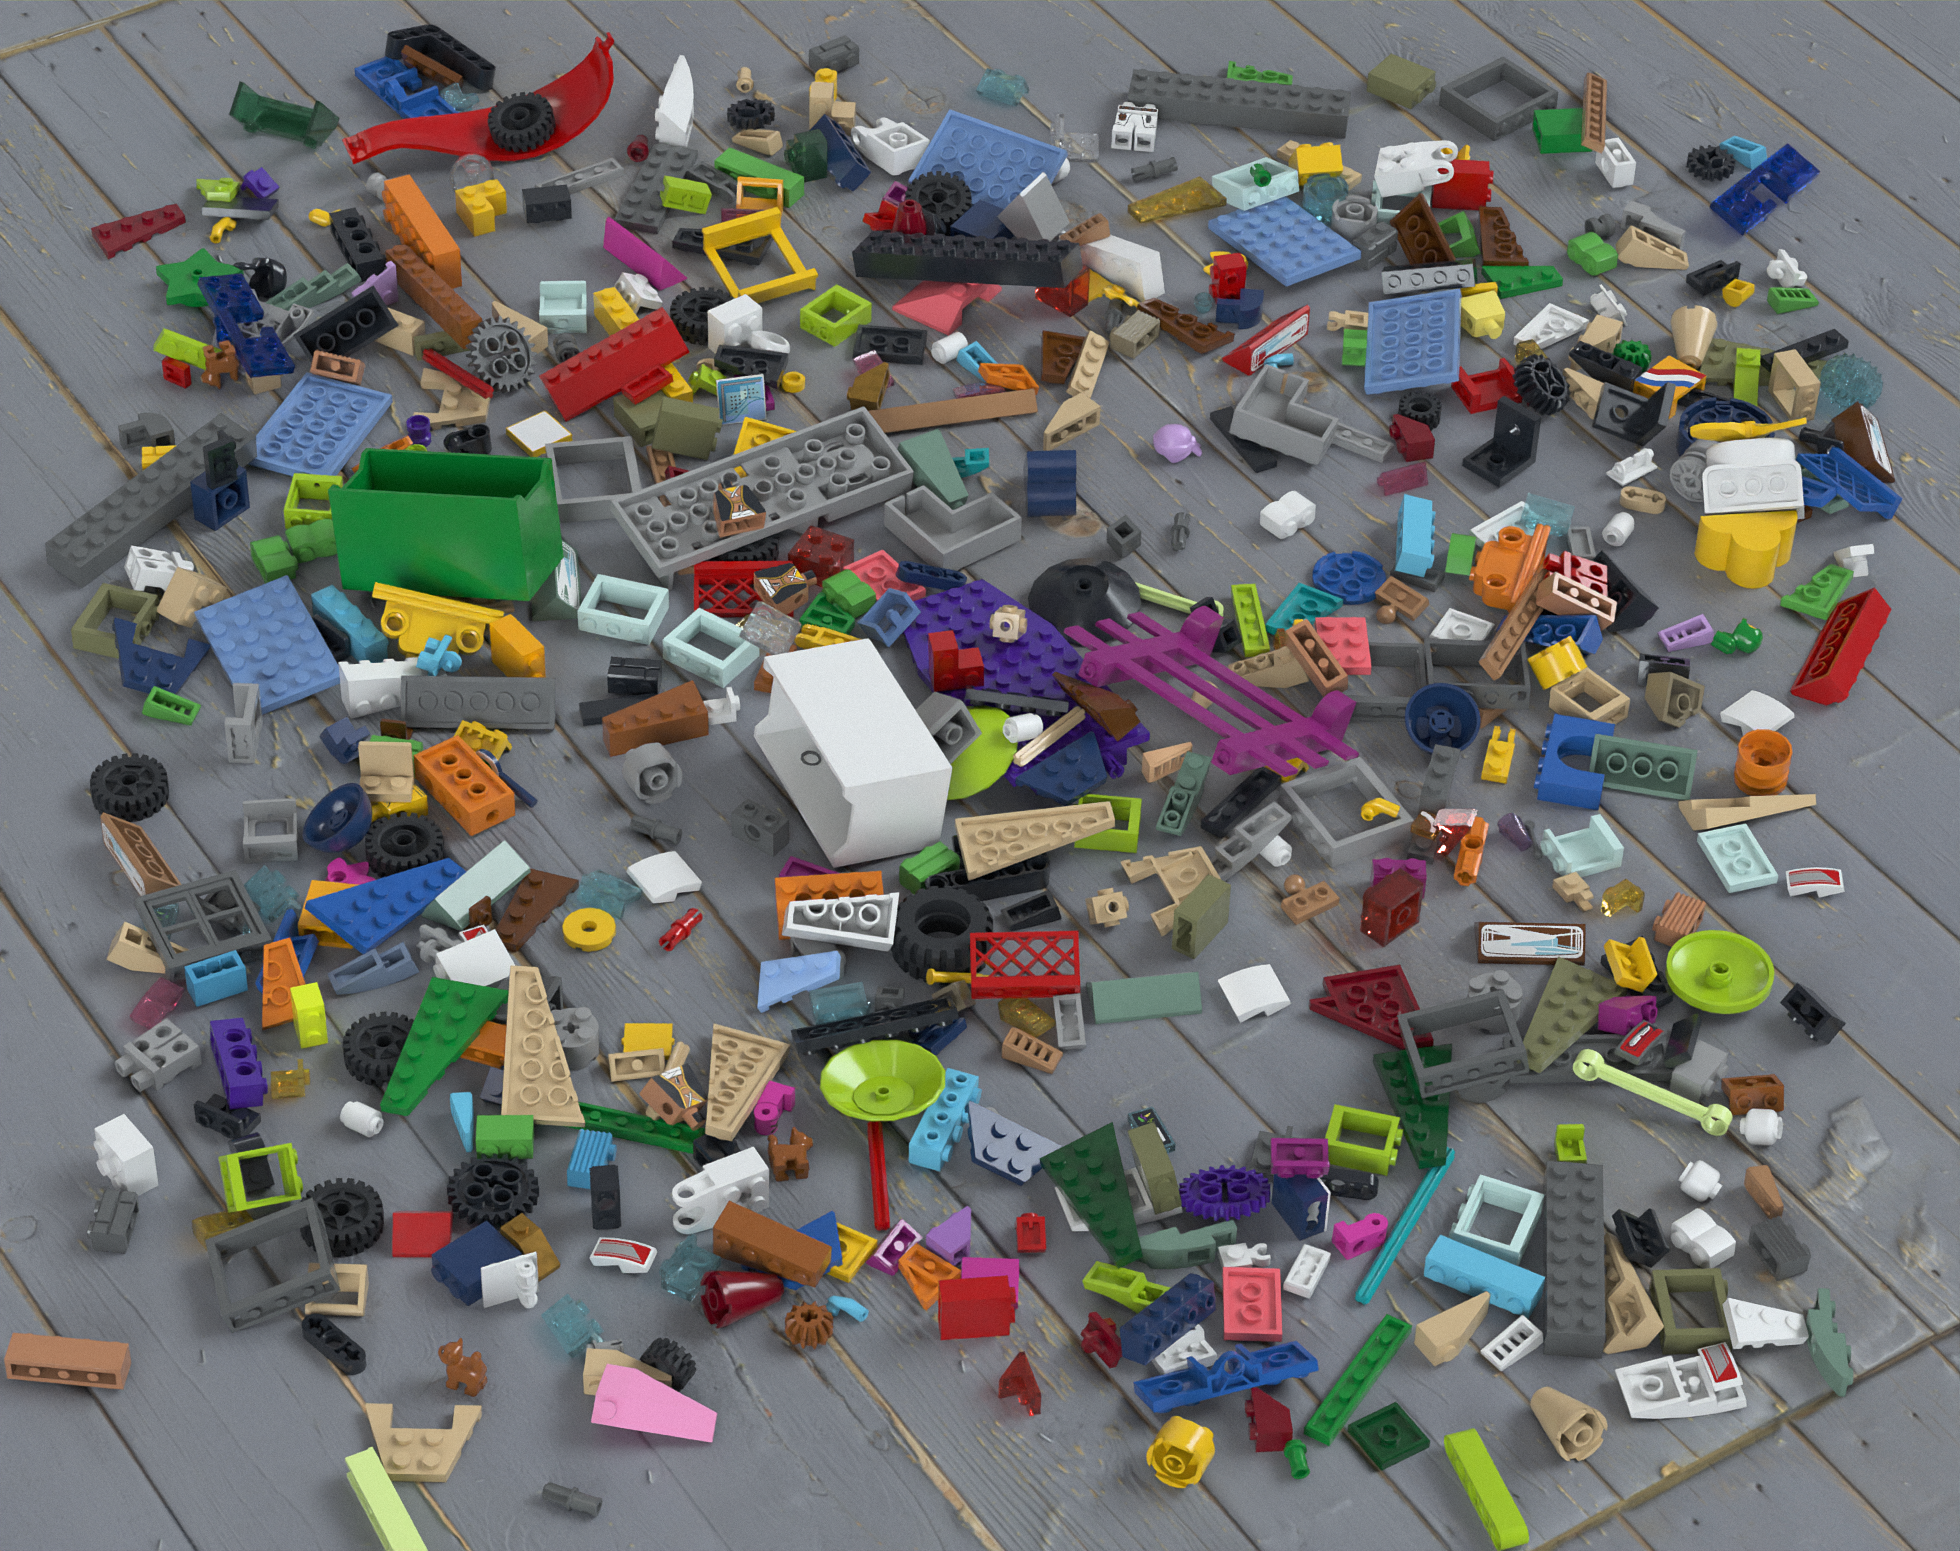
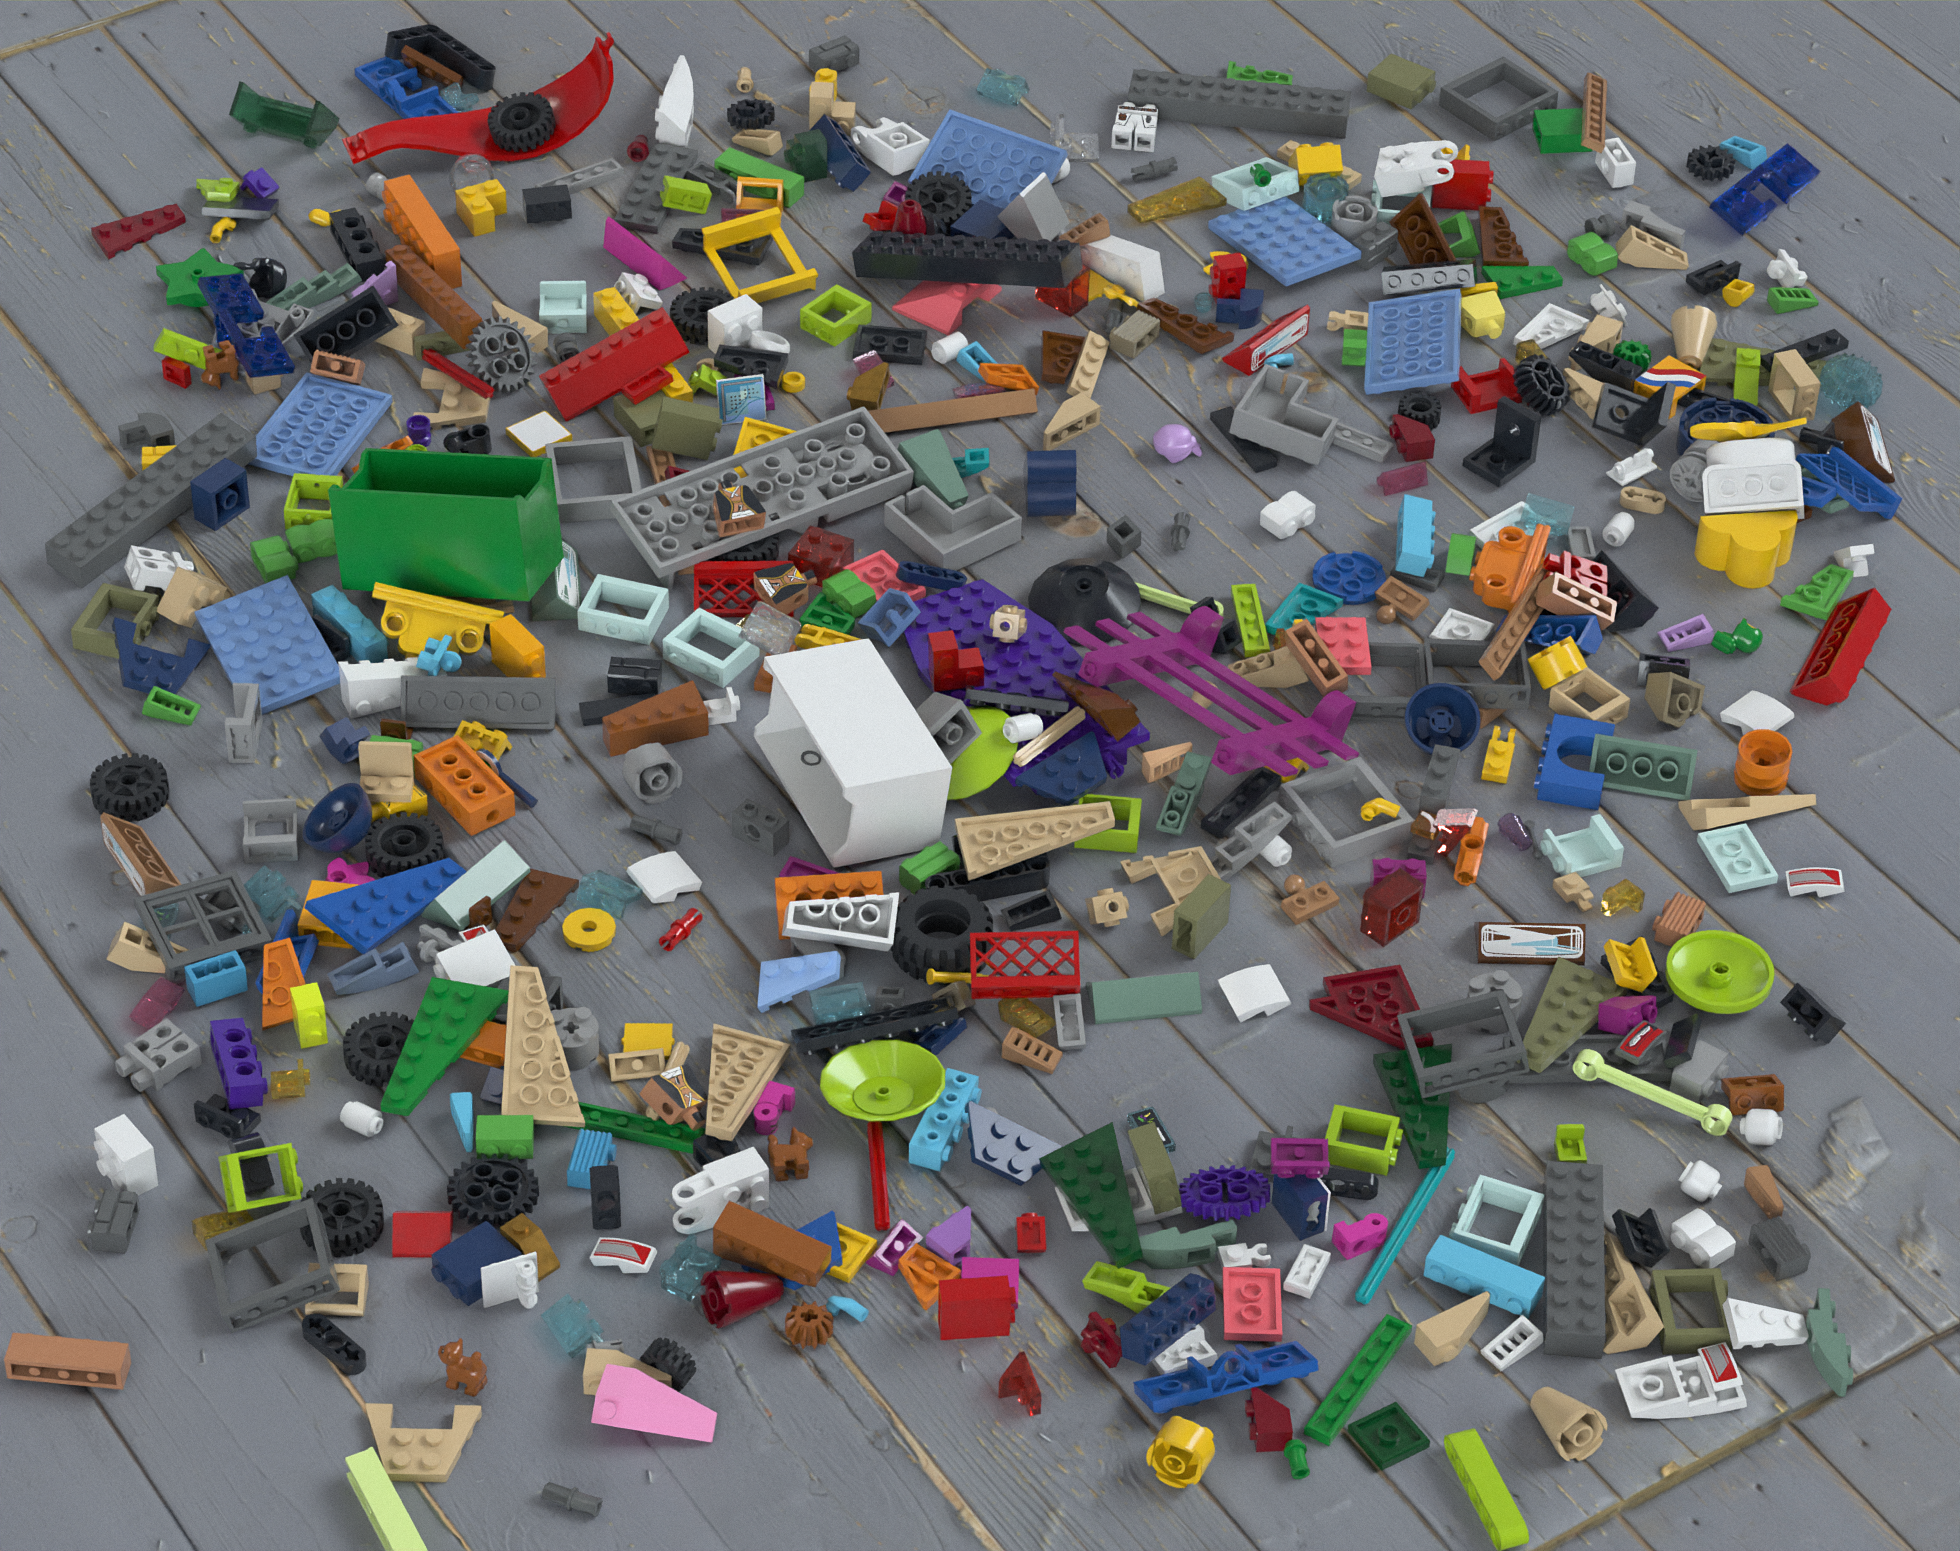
black bracket [203,429,238,490] -> none

